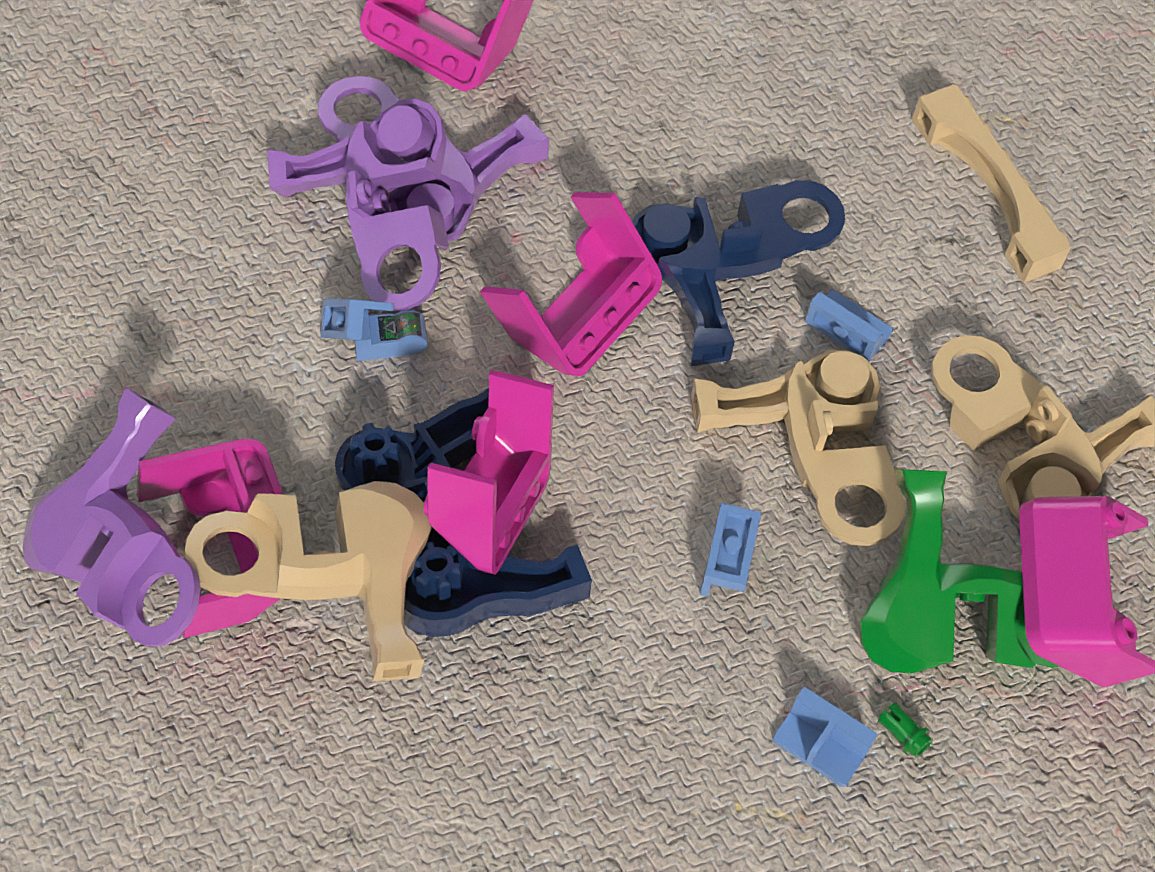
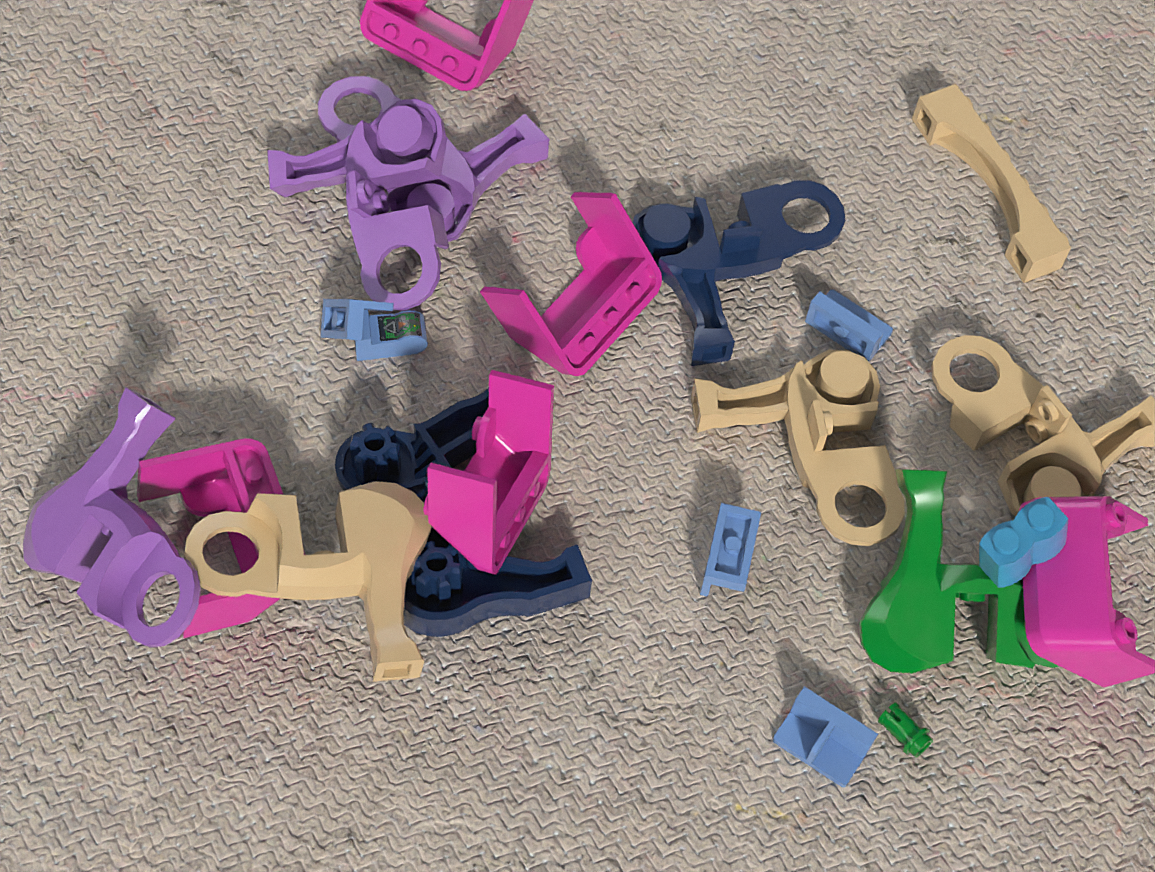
none -> dark azure brick [979,497,1068,588]

